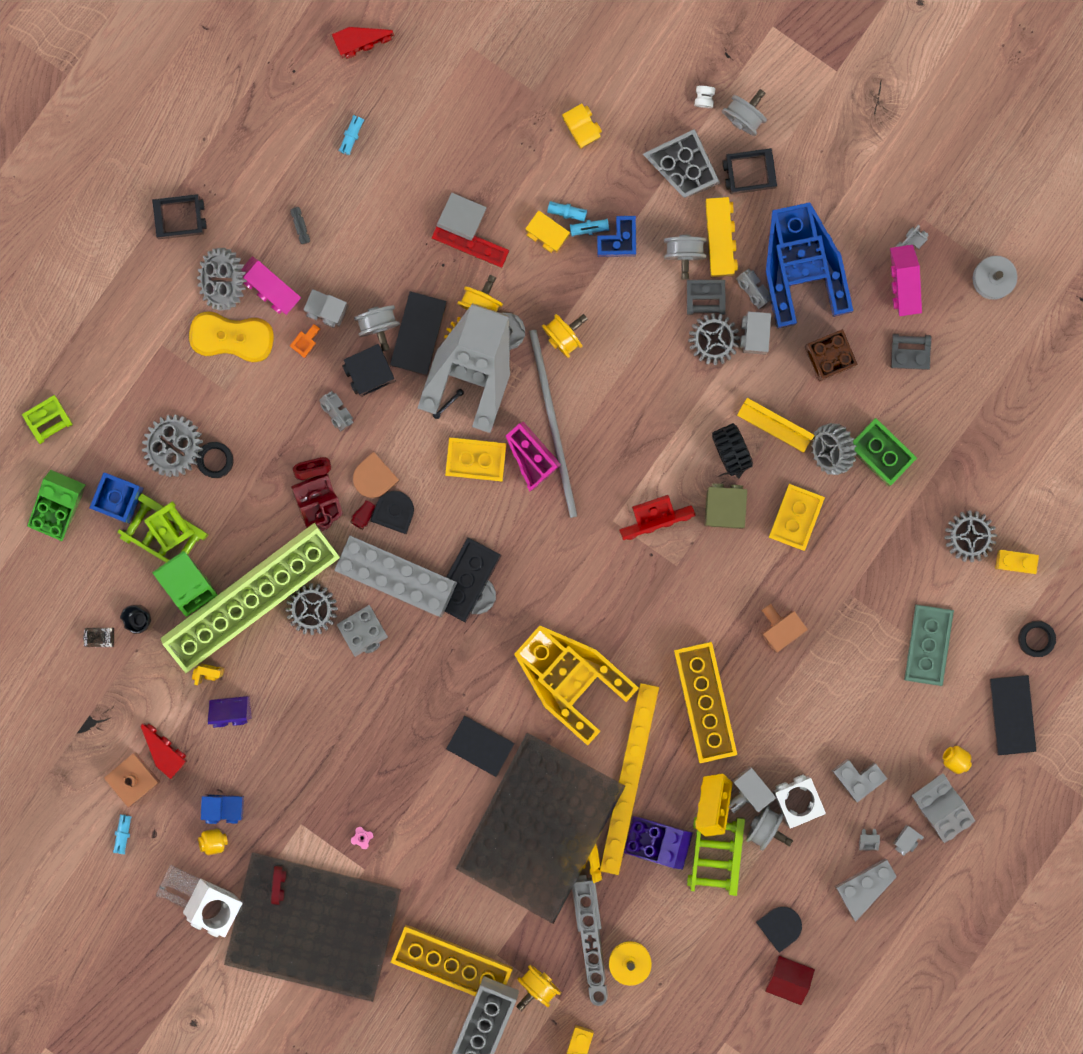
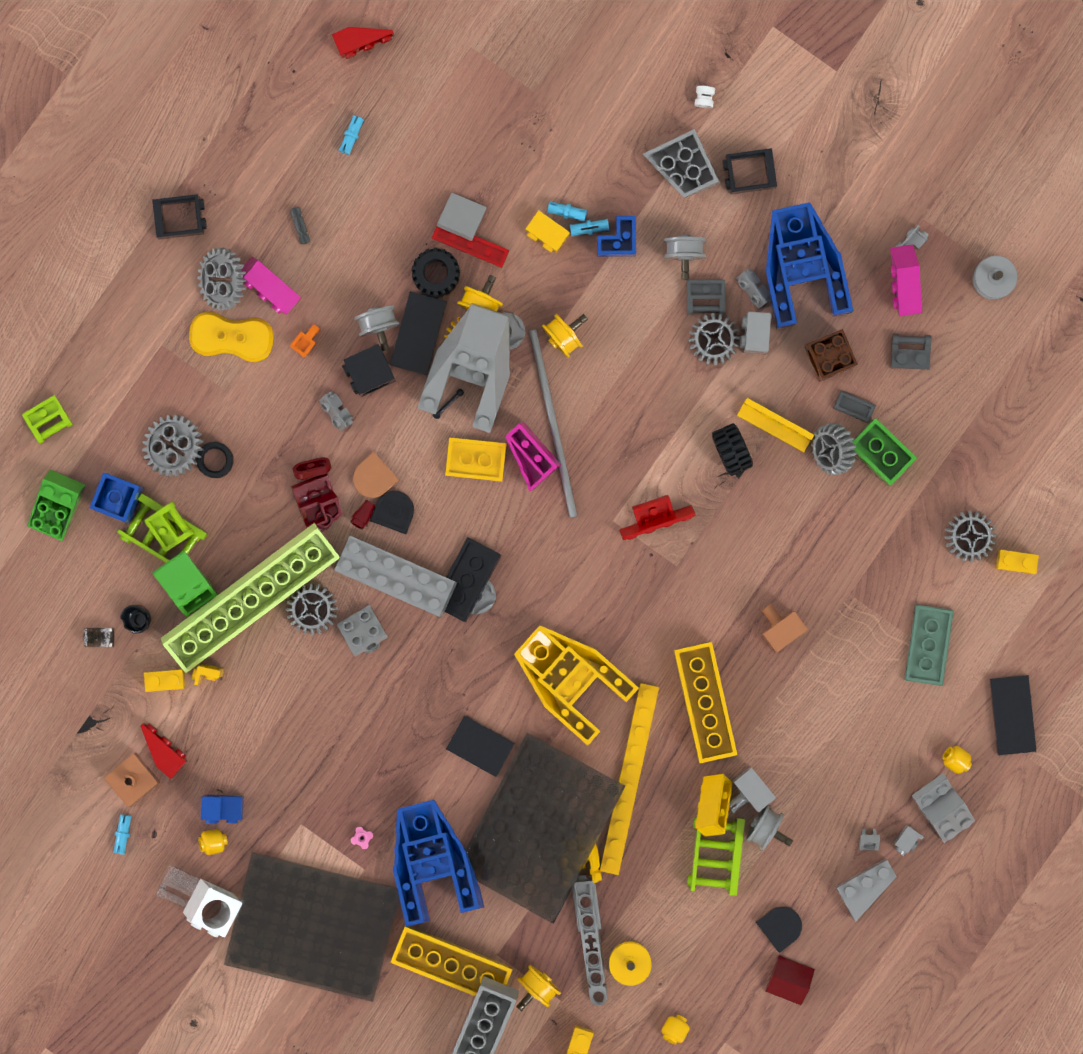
dark purple slope [208,696,252,728] -> none
dark red plate [271,866,286,905] -> none
light grey brick [304,289,349,328] -> none
yellow brick [562,103,602,149] -> none
dark purple slope [623,816,693,870] -> none
olive brick [704,483,747,529] -> none
yellow brick [705,197,738,277] -> none
light grey wheel [722,89,767,136] -> none
yellow plate [768,484,825,551] -> none
white brick [773,774,826,829] -> none
light grey brick [832,759,887,802] -> none
black tyre [1018,621,1056,657] -> none
none -> yellow brick [144,669,186,692]
none -> blue wedge [393,800,485,927]
none -> black tyre [412,248,460,297]
none -> yellow head [661,1015,690,1045]
none -> dark grey tile [833,391,876,423]

